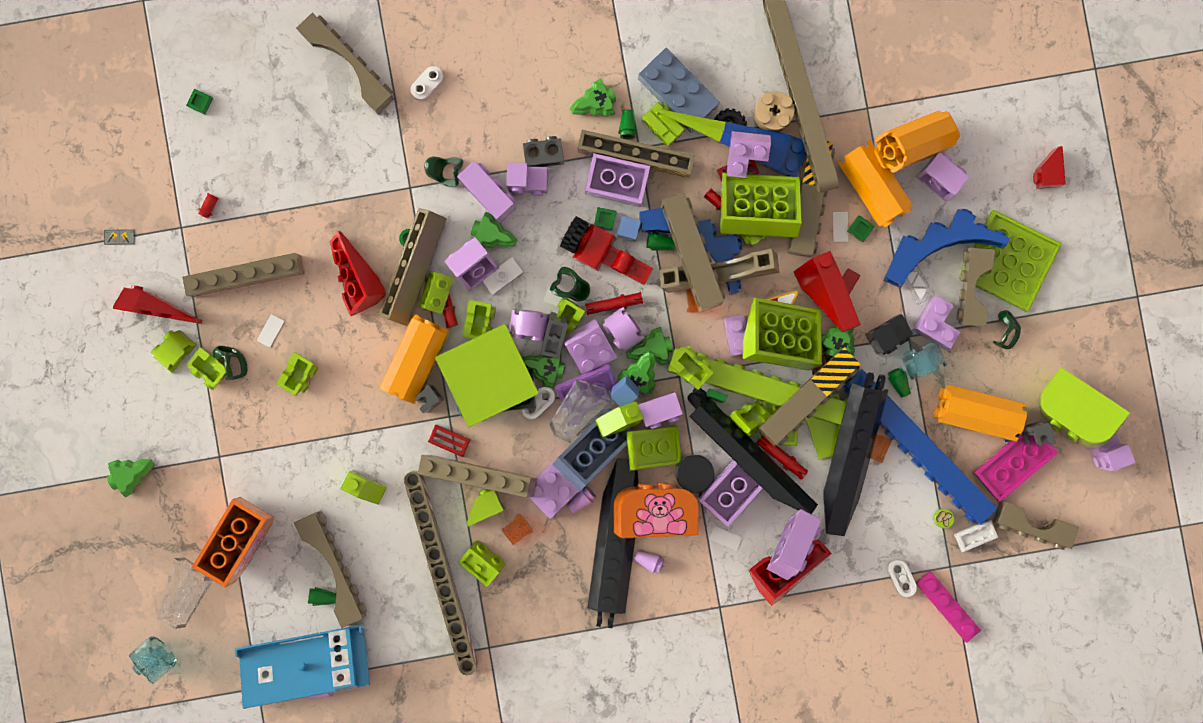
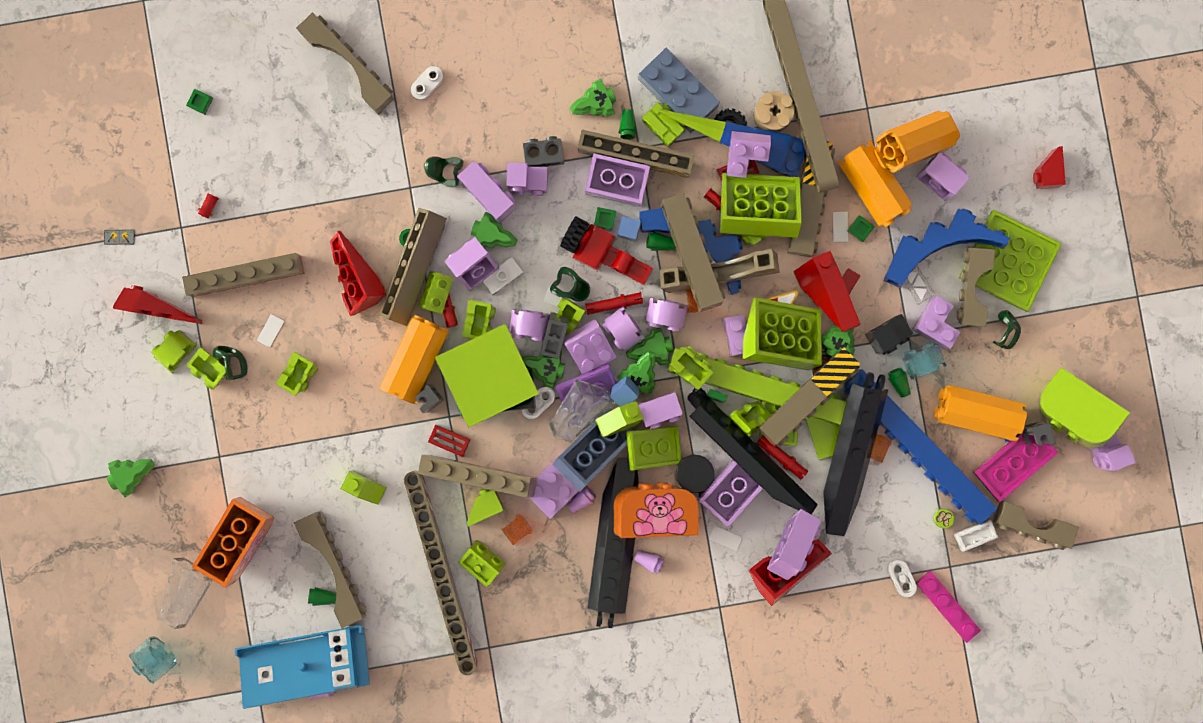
none -> lavender brick [646,298,688,332]

